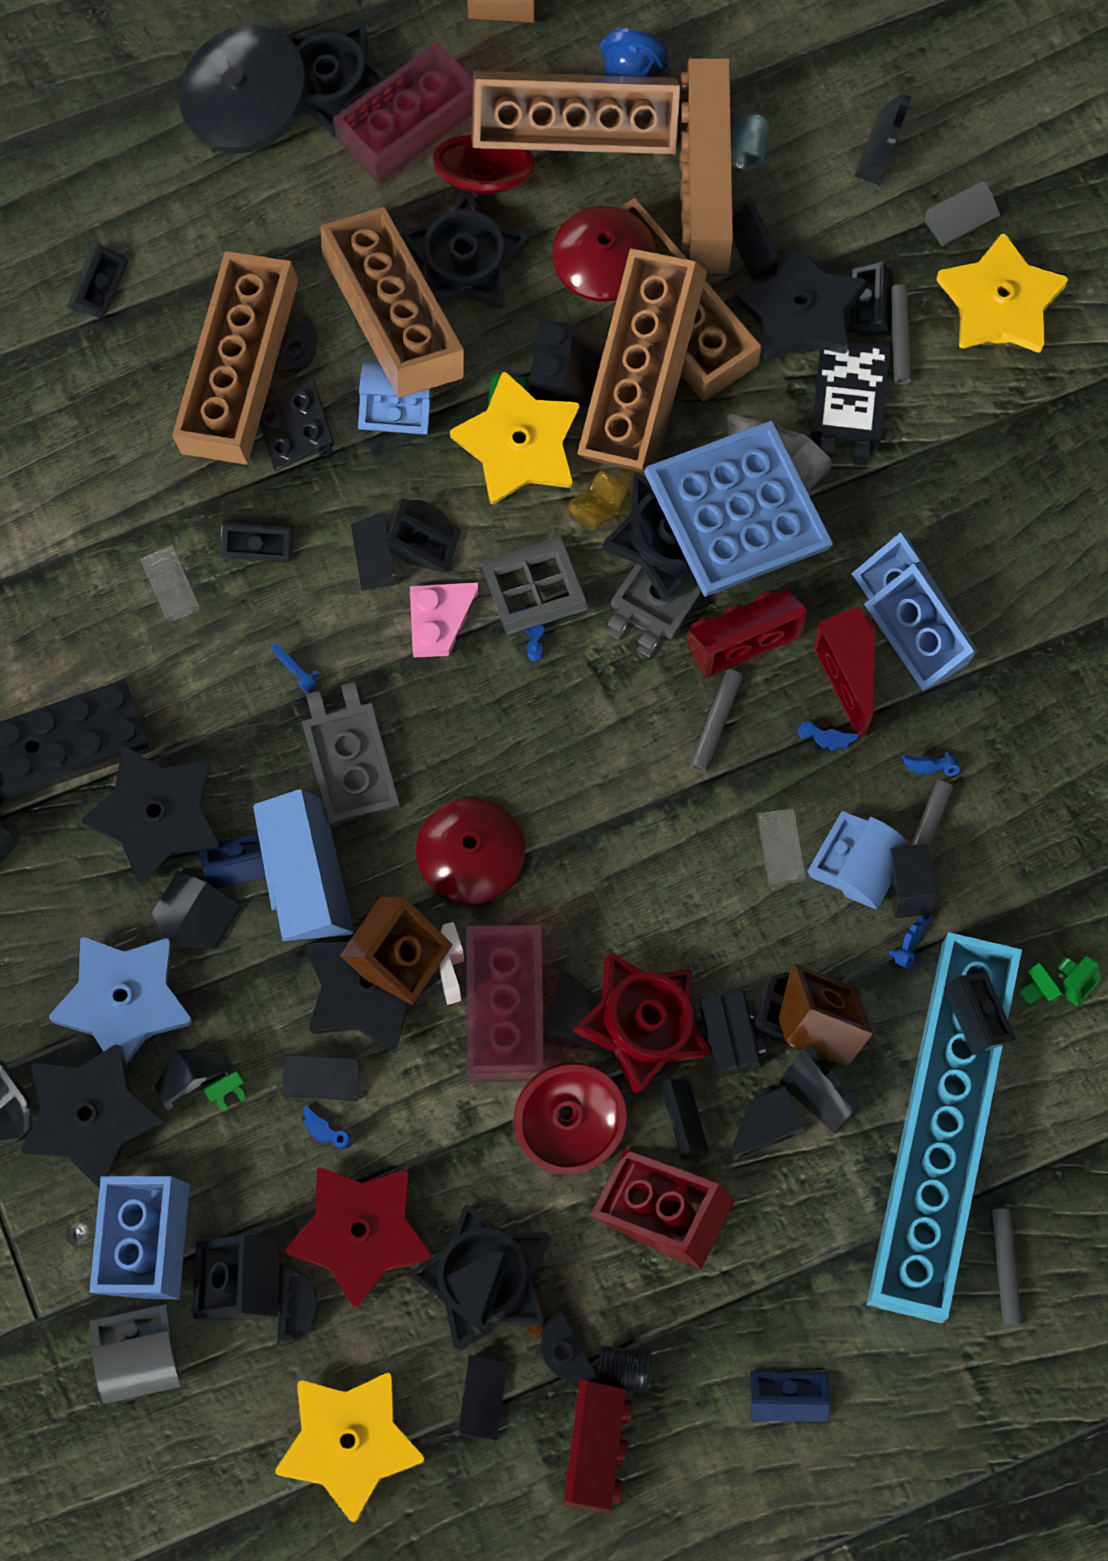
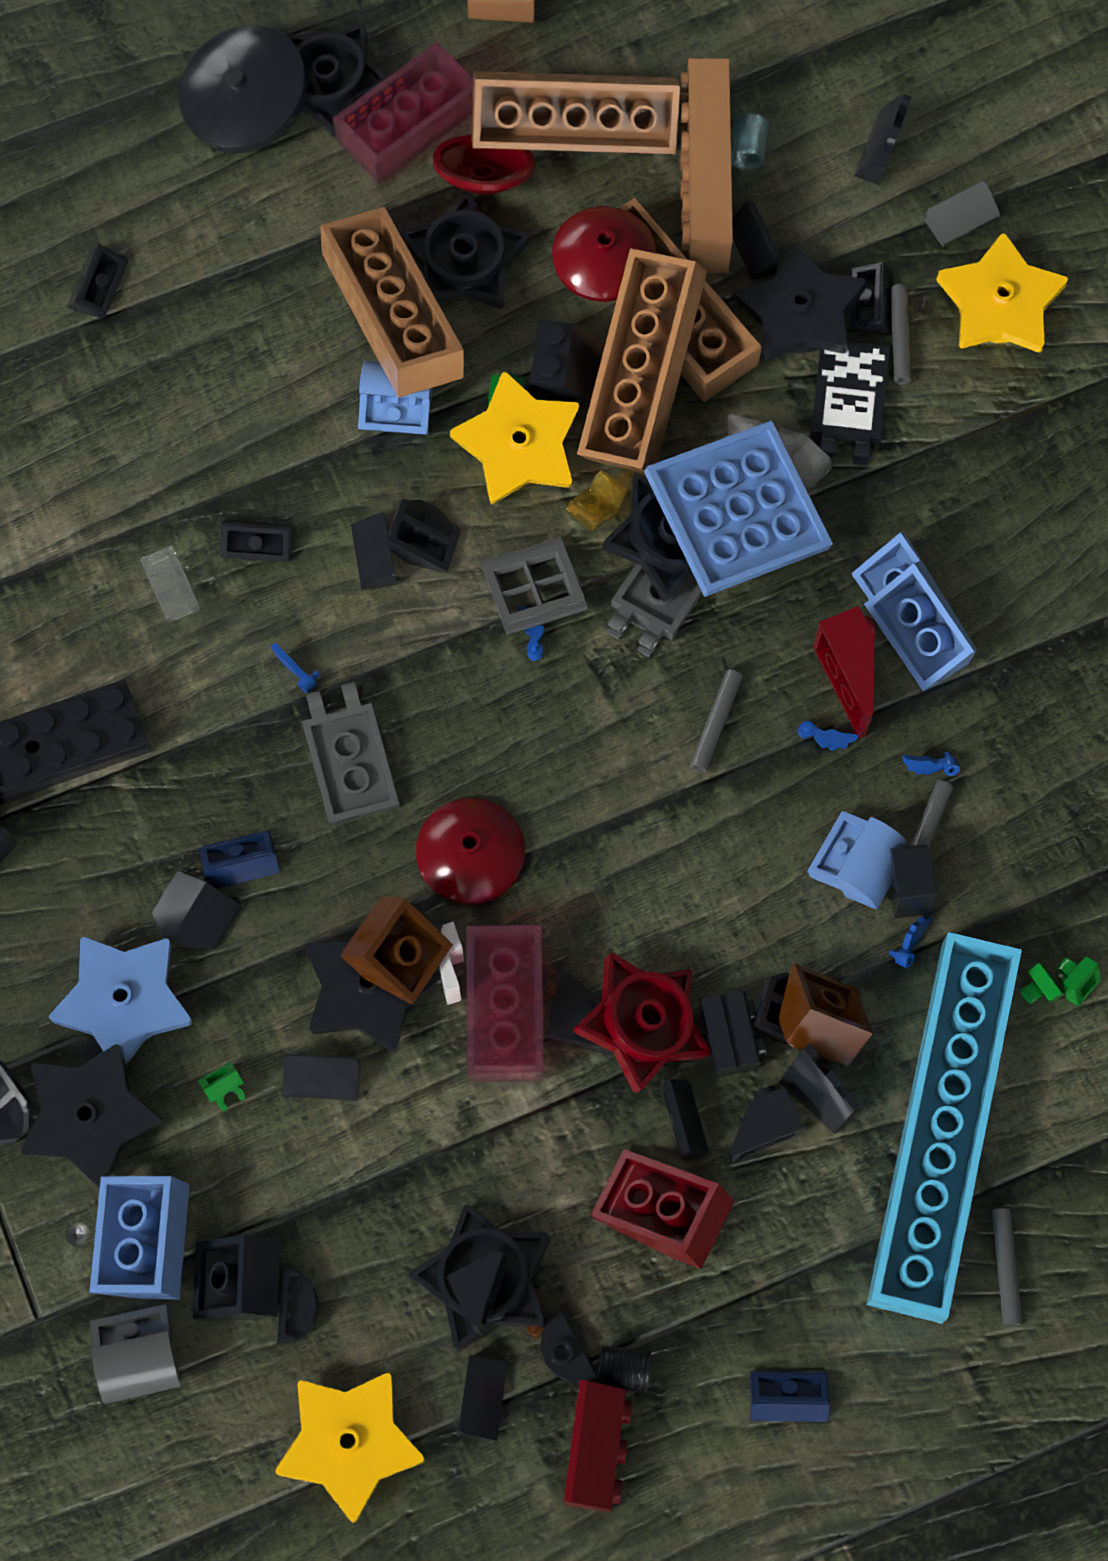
black plate [81,747,219,884] -> none
black slope [155,1049,234,1111] -> none
medium nougat brick [172,251,298,465] -> none
medium blue slope [253,789,354,941] -> none
black hinge [260,380,334,471] -> none
black plate [273,317,318,374] -> none
dark red plate [285,1167,431,1309] -> none
blue piece [303,1106,352,1149] -> none
bright pink wing [410,583,478,658] -> none
dark red dish [513,1062,626,1174] -> none
blue helmet [599,28,670,77] -> none
dark red slope [687,589,807,679] -> none
clear tile [757,809,806,886] -> none
black slope [944,970,1016,1055] -> none

